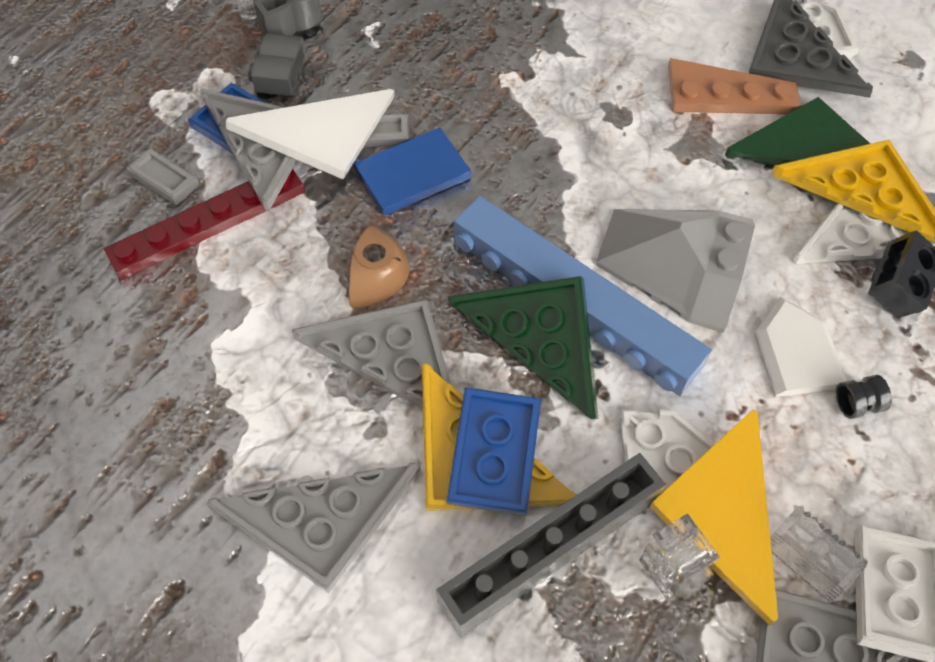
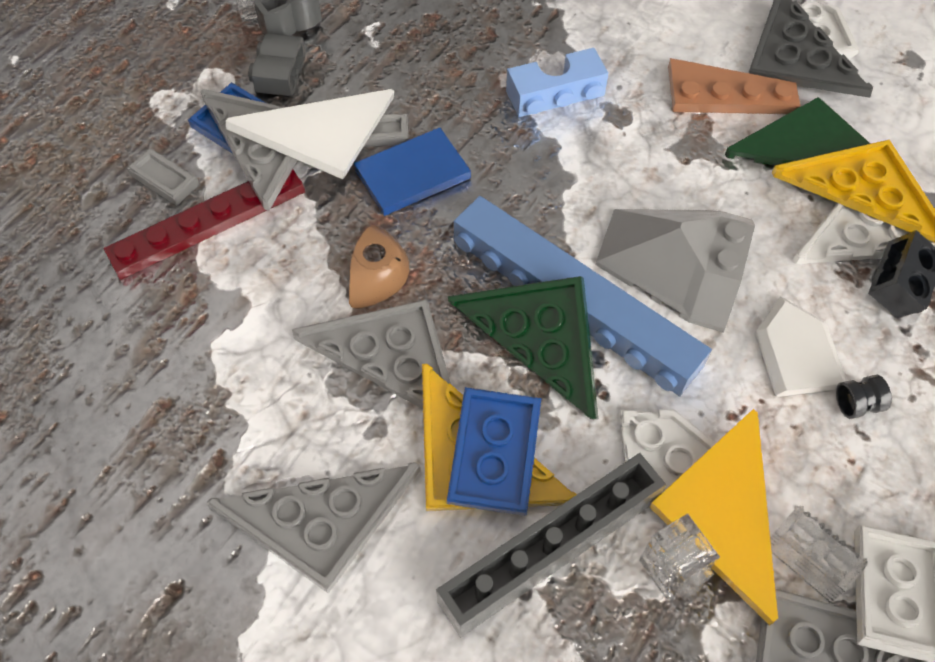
none -> light blue arch [506,48,609,117]

